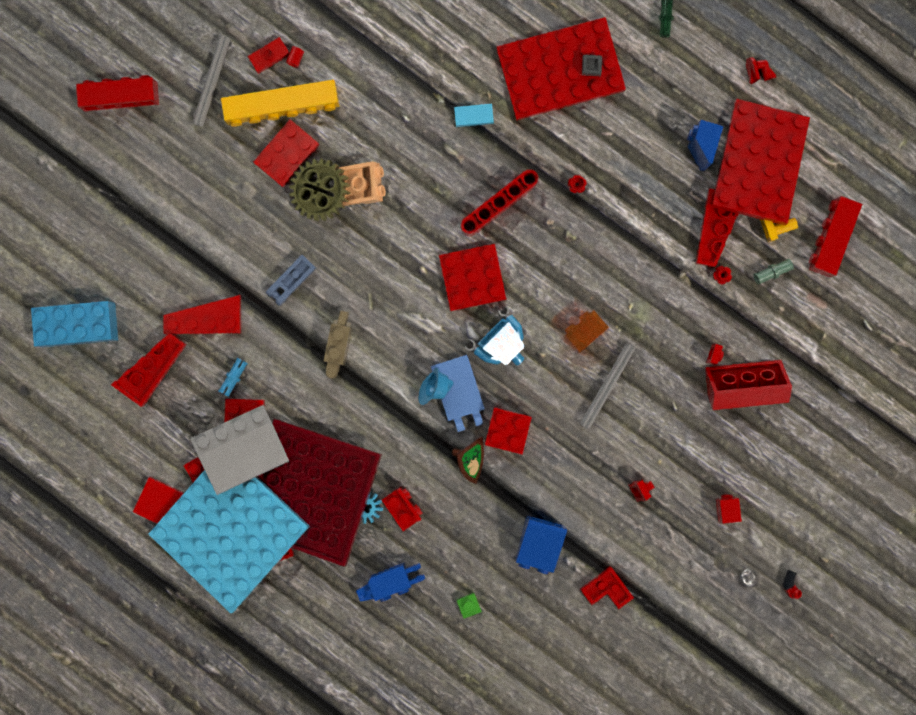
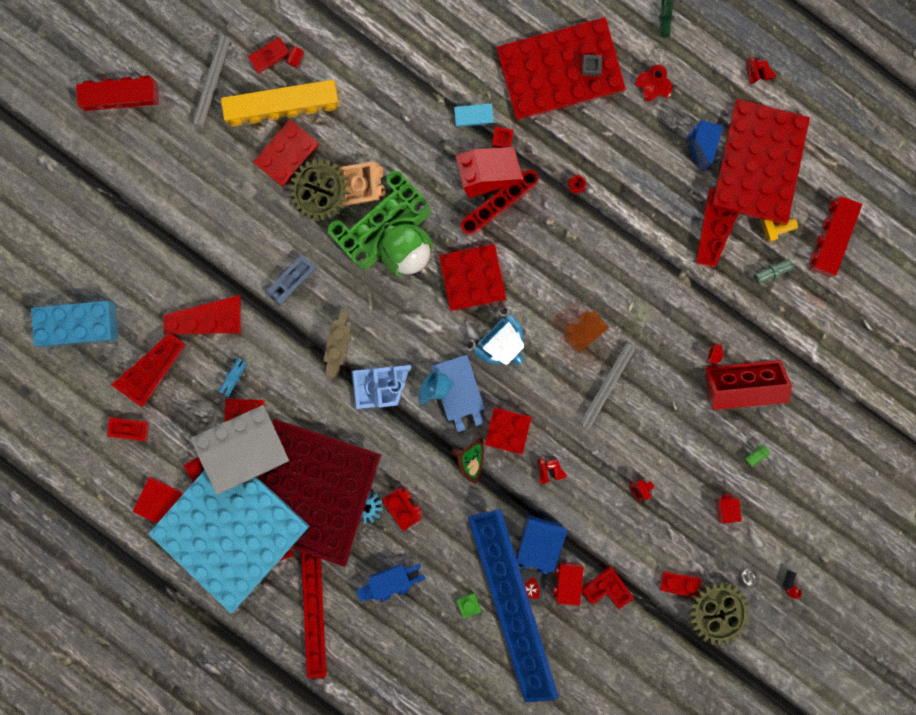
red plate [713,266,732,285] -> none
none -> red plate [107,417,149,441]
none -> red tile [301,552,327,678]
none -> bright green beam [328,171,433,277]
none -> light blue slope [351,365,411,409]
none -> slope [455,147,524,198]
none -> blue plate [468,509,559,702]
none -> red plate [492,127,514,148]
none -> dark grey sticker [521,569,546,606]
none -> red piece [537,458,568,484]
none -> red brick [552,562,584,606]
none -> red plate [635,65,672,102]
none -> red plate [659,571,702,597]
none -> olive gear [688,581,751,646]
none -> bright green pin [745,444,771,467]

